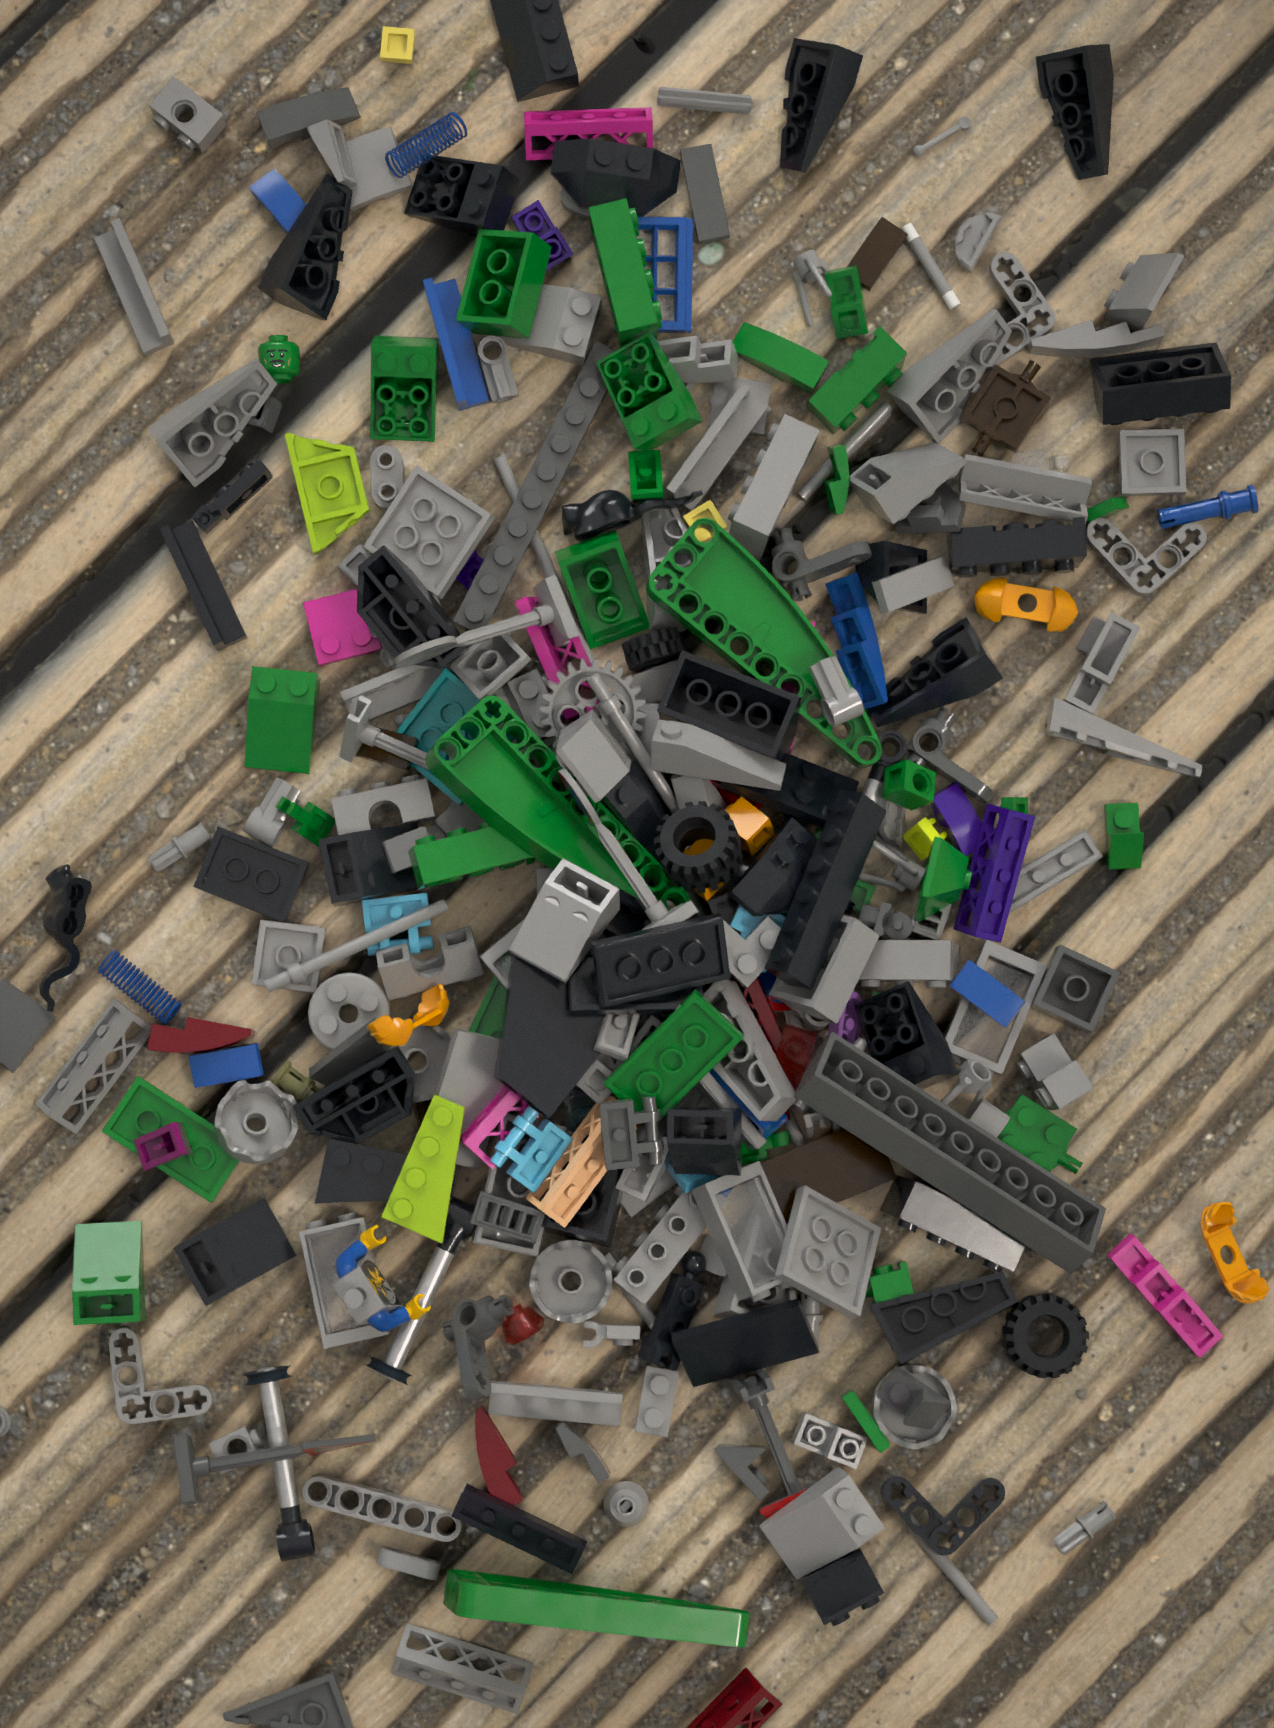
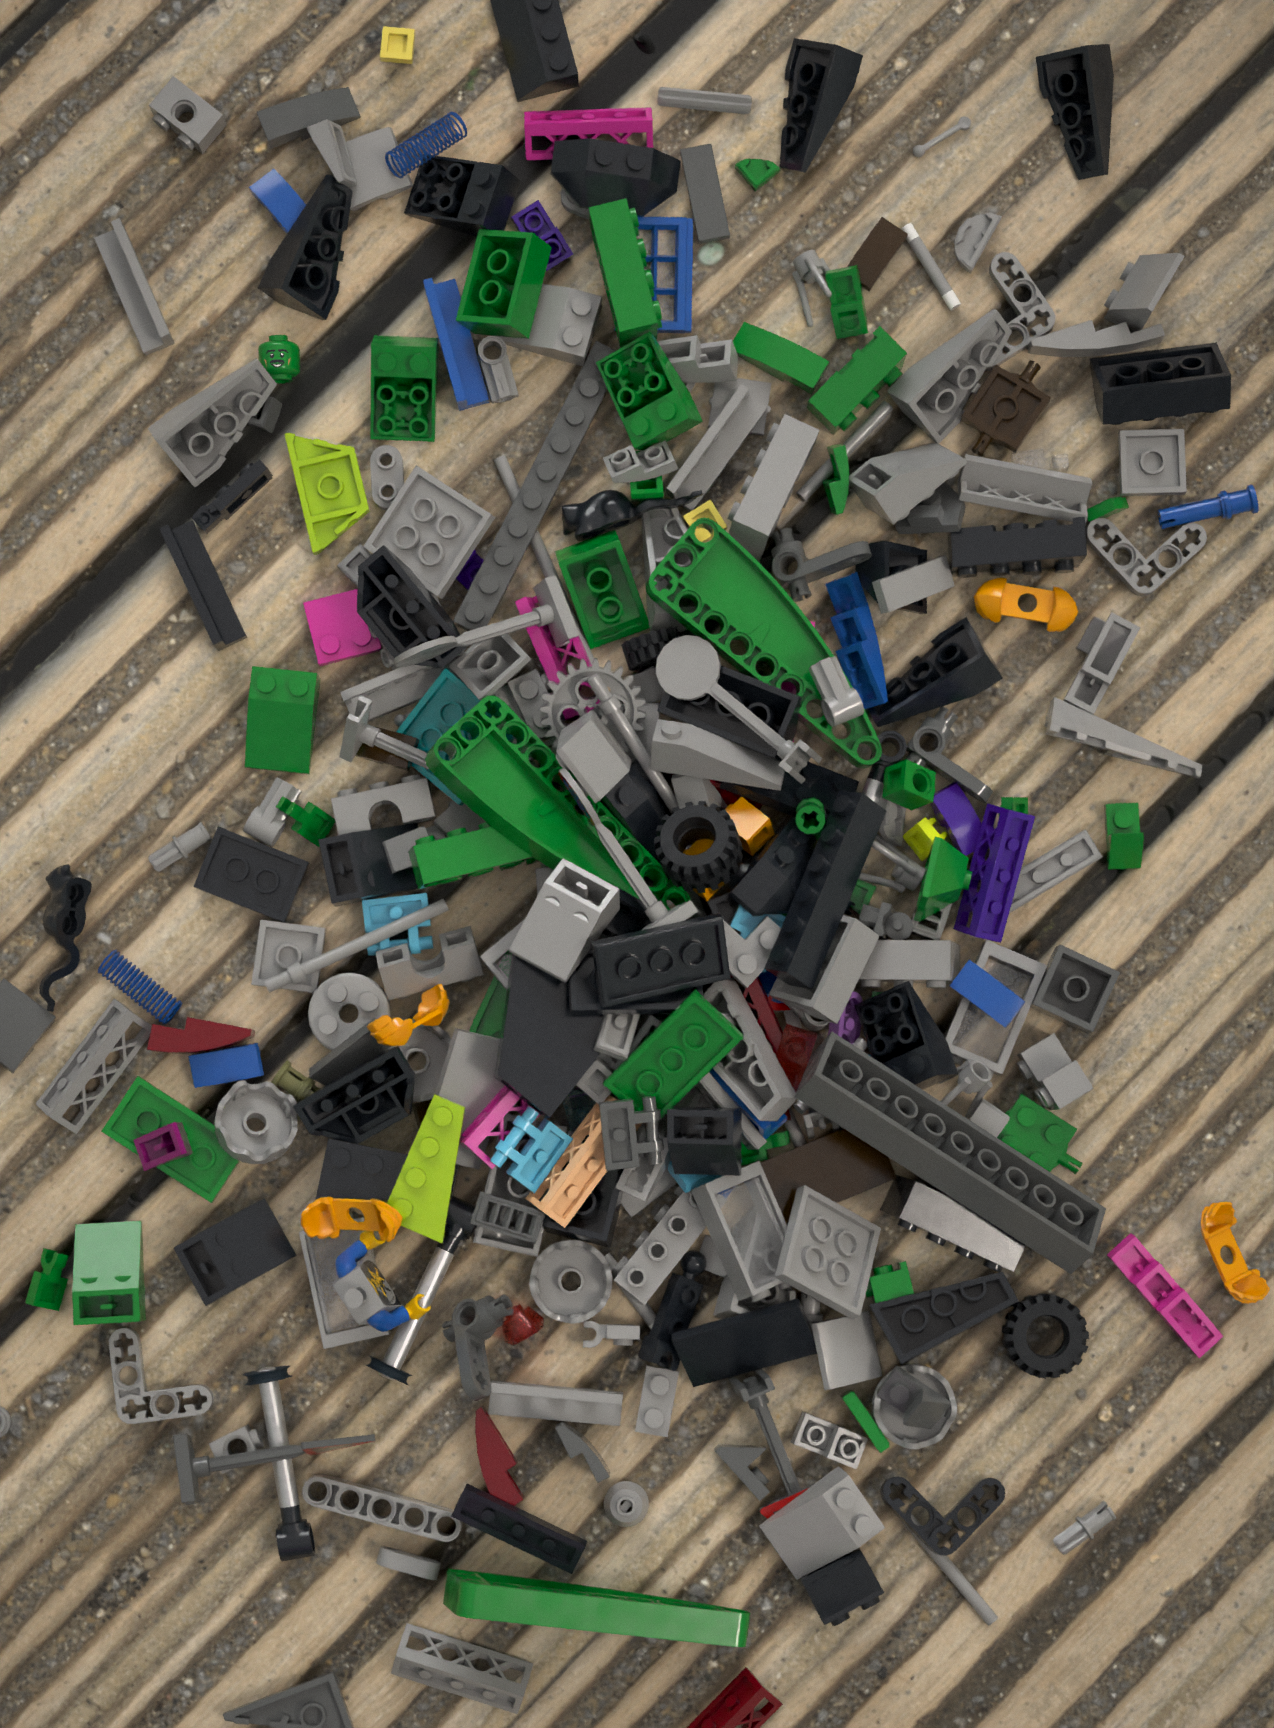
none -> green plate [25,1248,68,1311]
none -> light orange piece [301,1197,403,1242]
none -> light grey slope [603,440,678,483]
none -> light grey piece [656,635,823,784]
none -> green tile [735,158,780,192]
none -> green bush [796,797,825,834]
none -> light grey slope [811,1311,882,1390]

